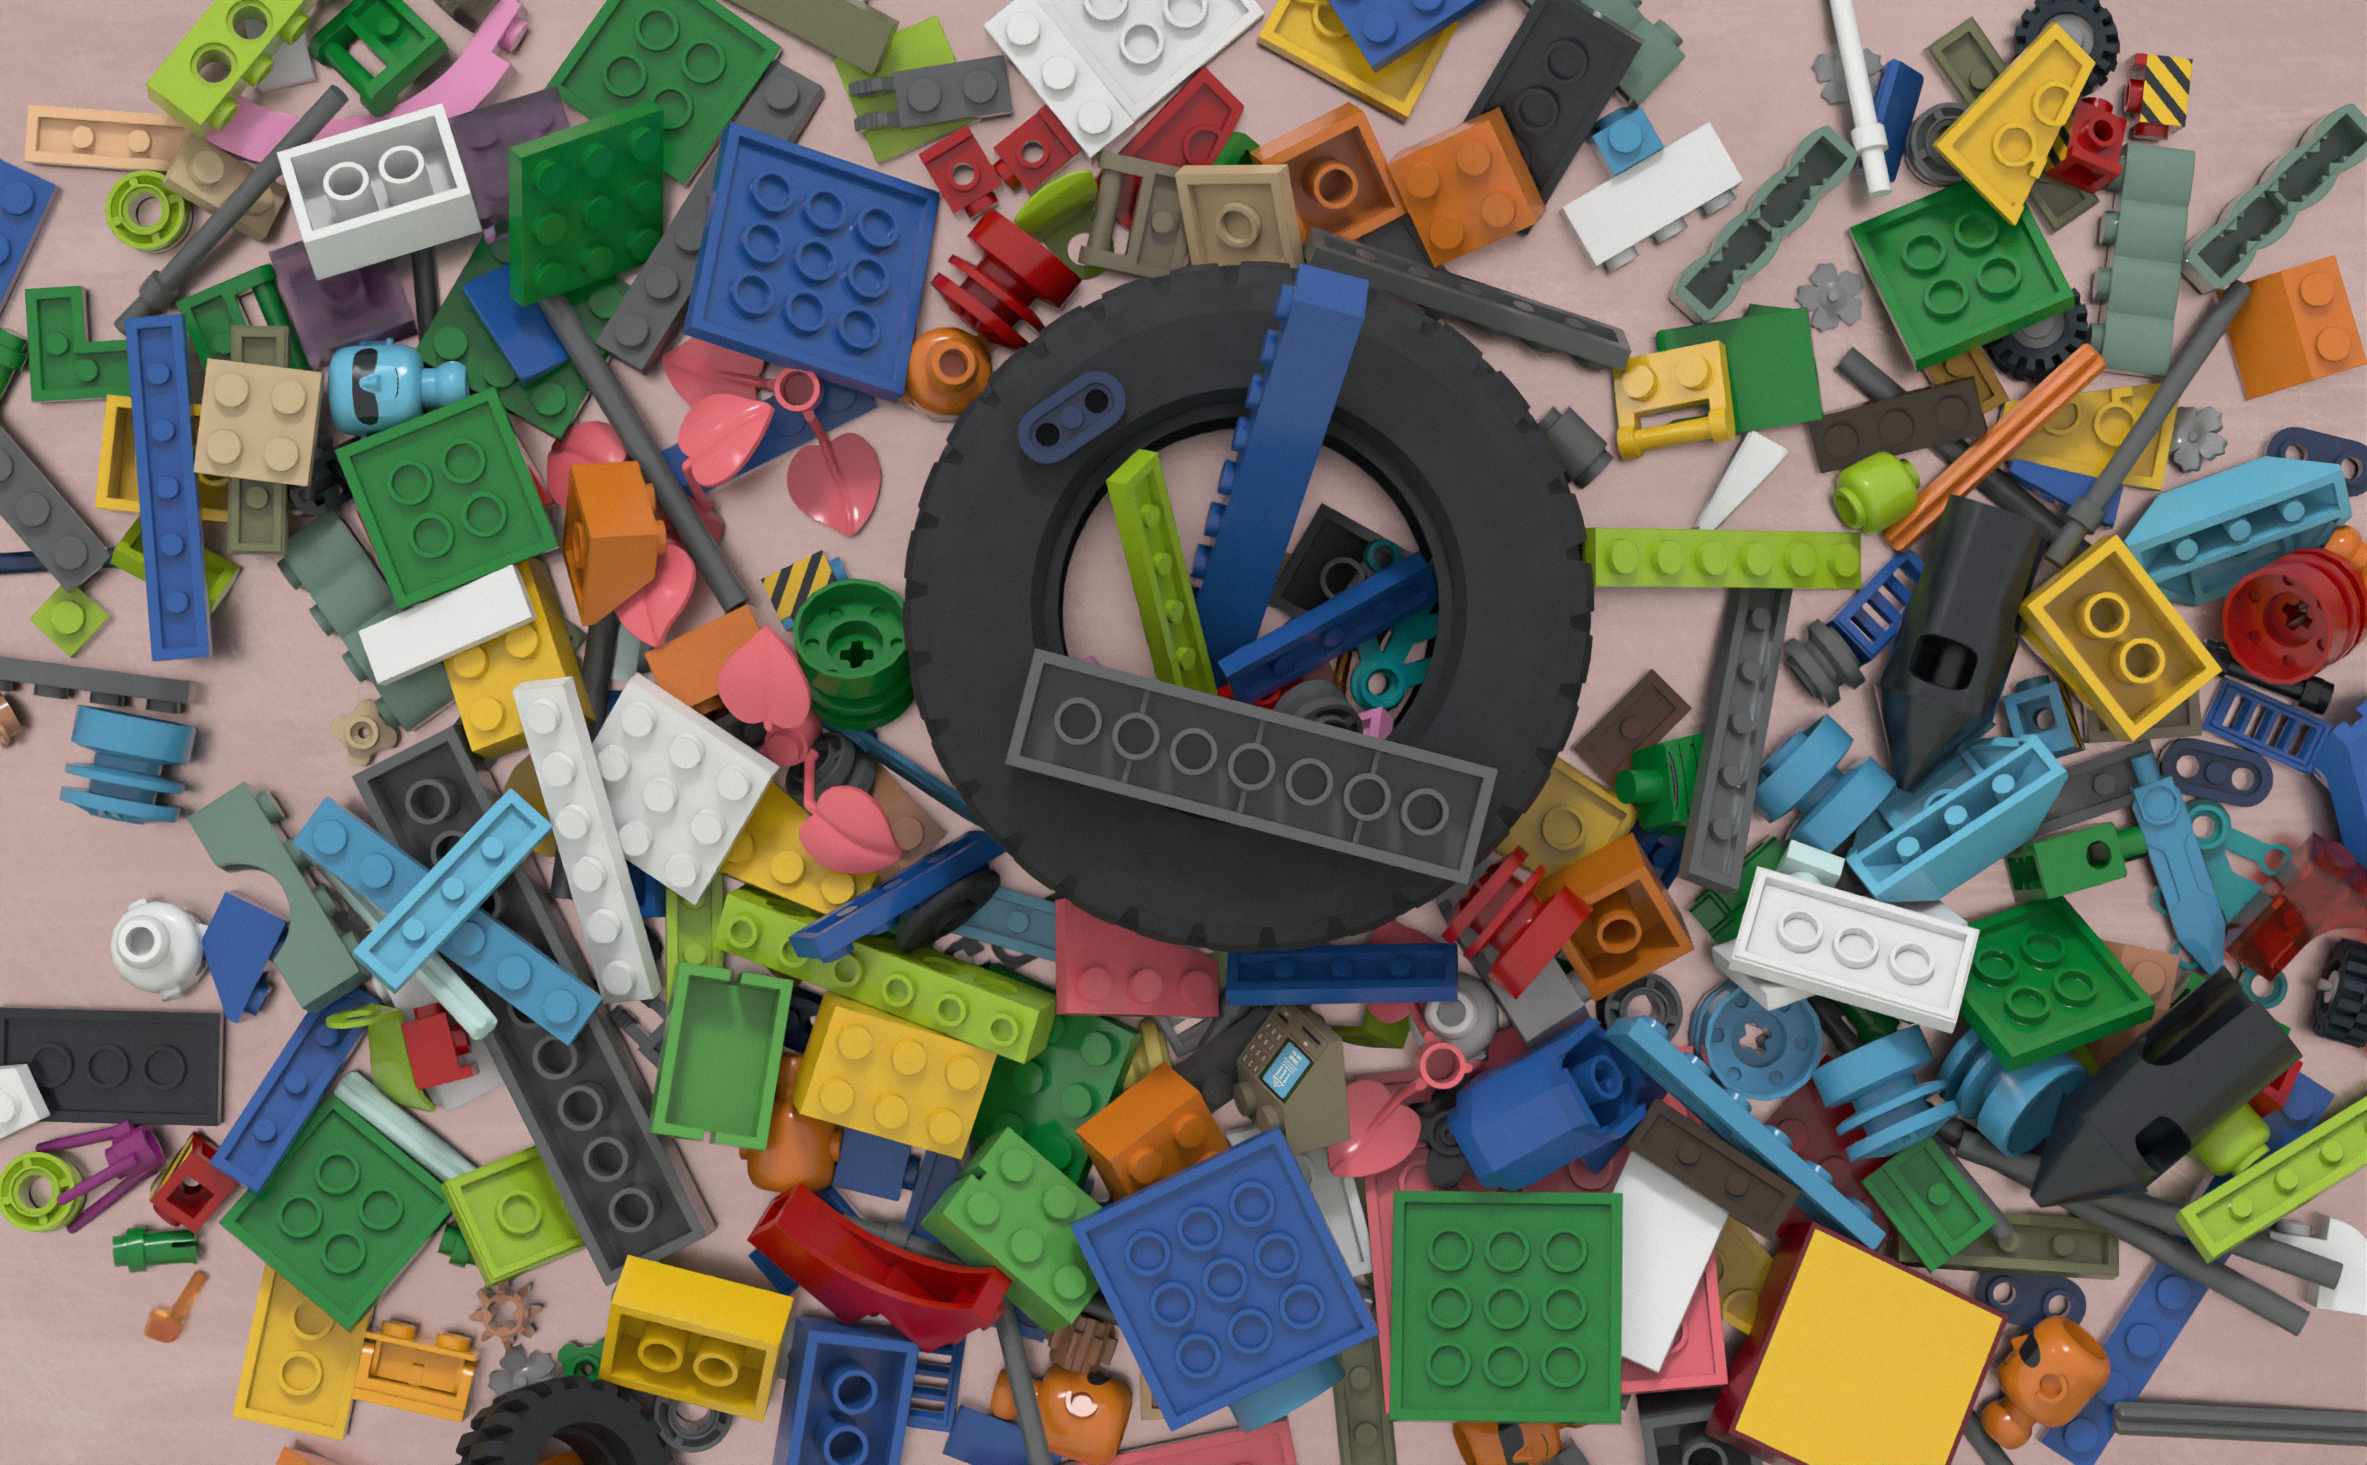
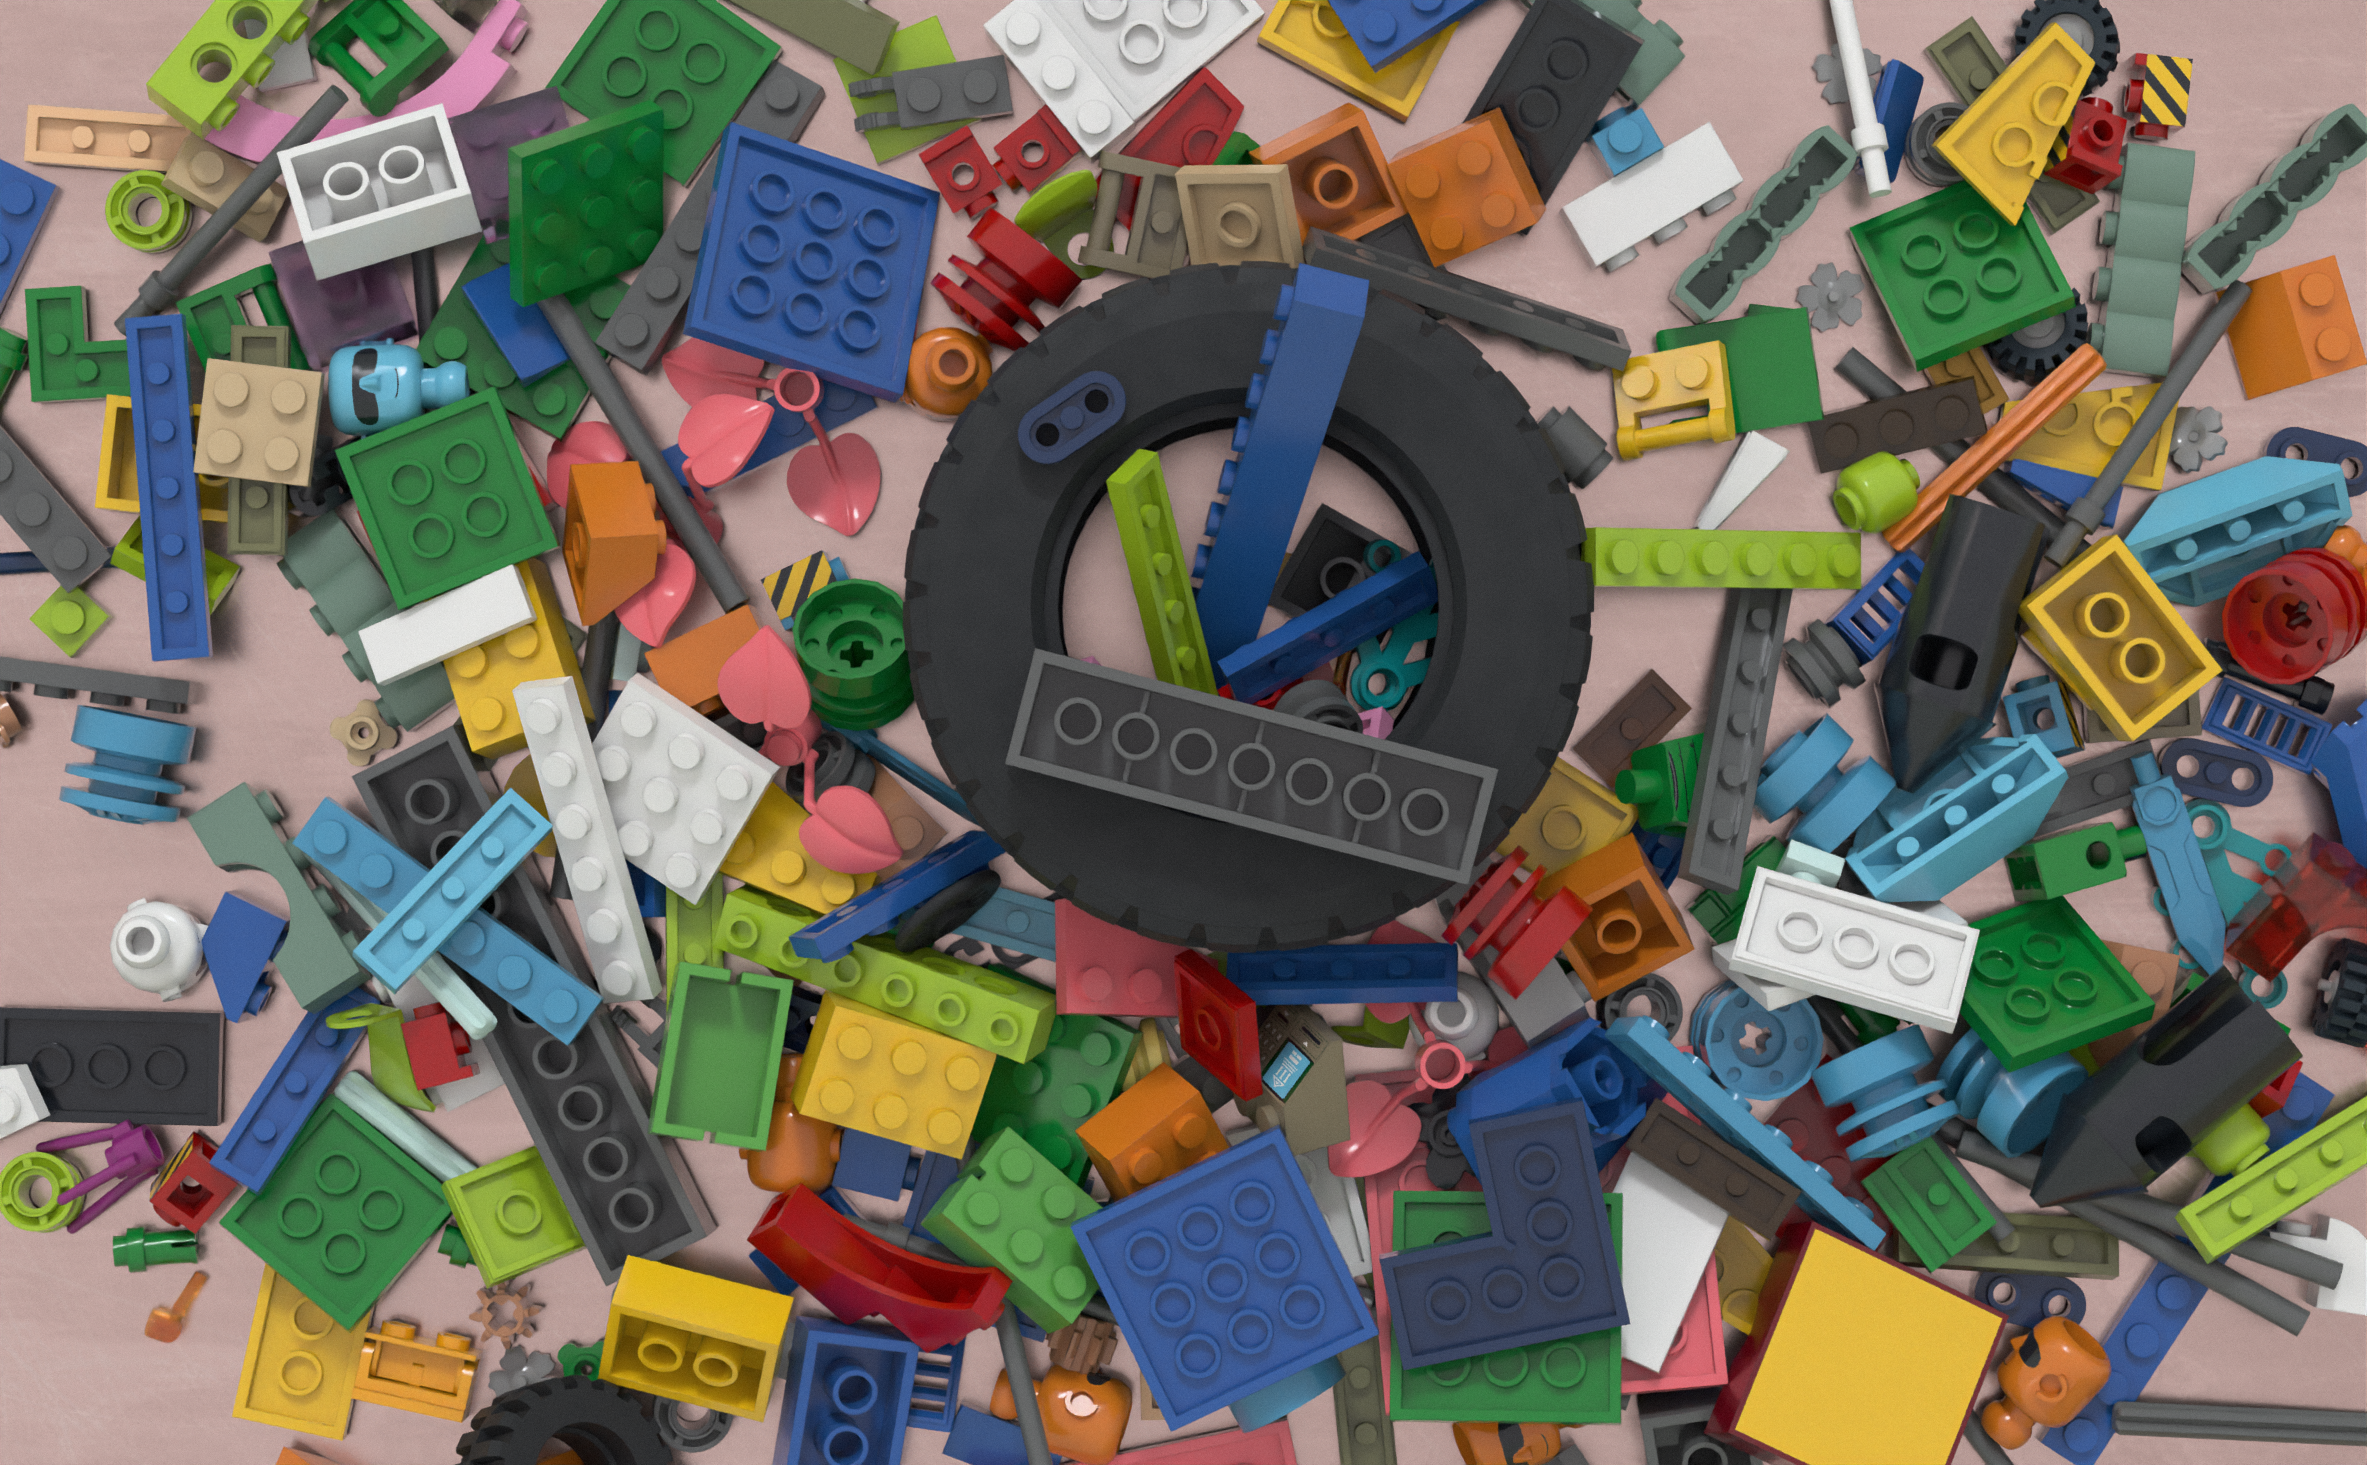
none -> red tile [1174,949,1263,1102]
none -> dark blue plate [1379,1097,1630,1370]

